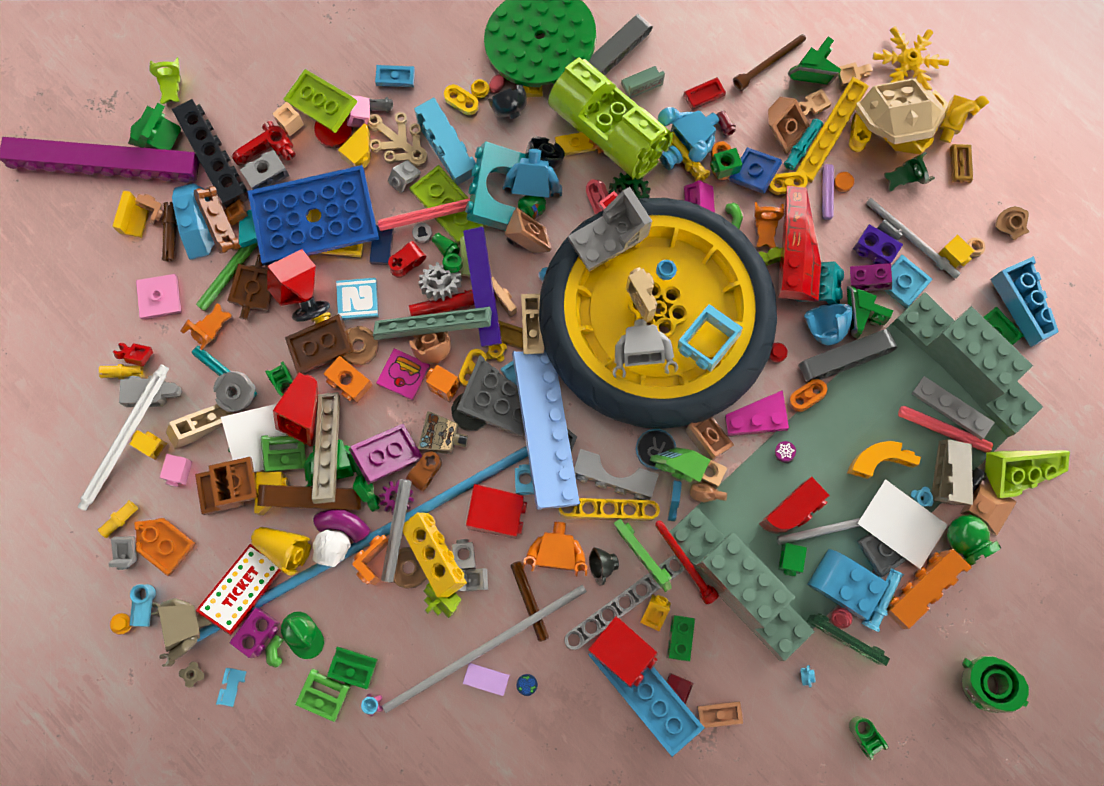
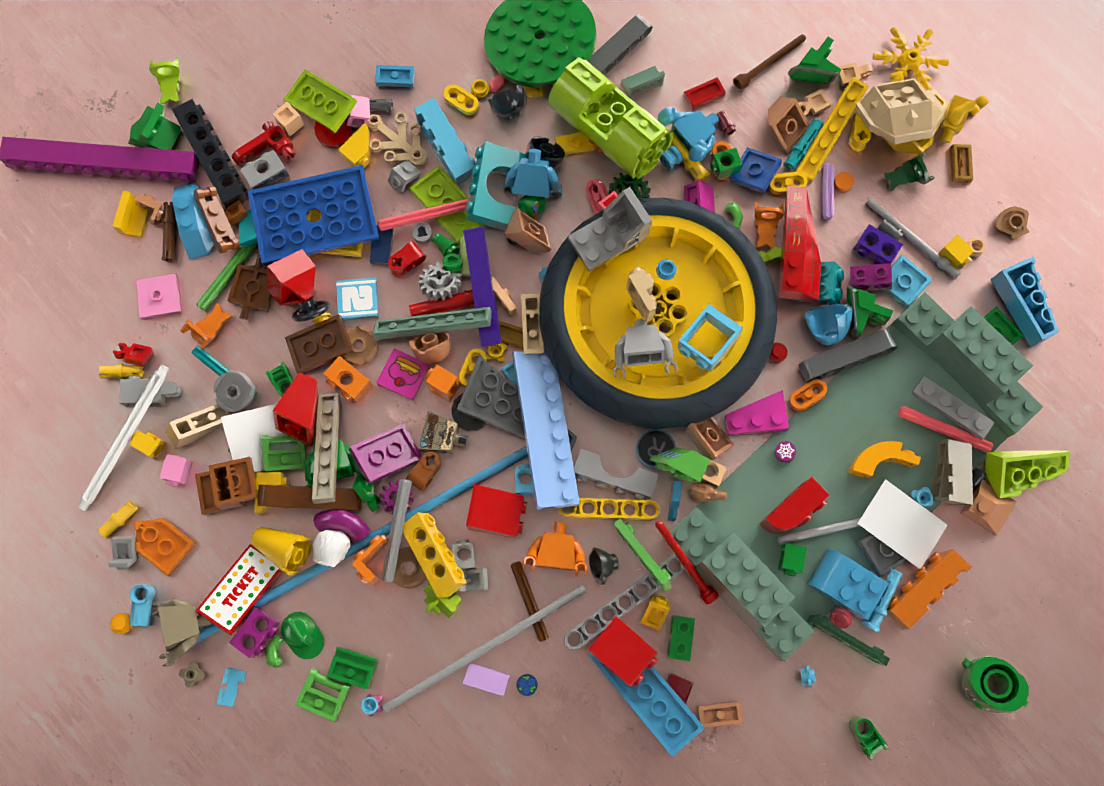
green tile [947,515,1001,566] -> none

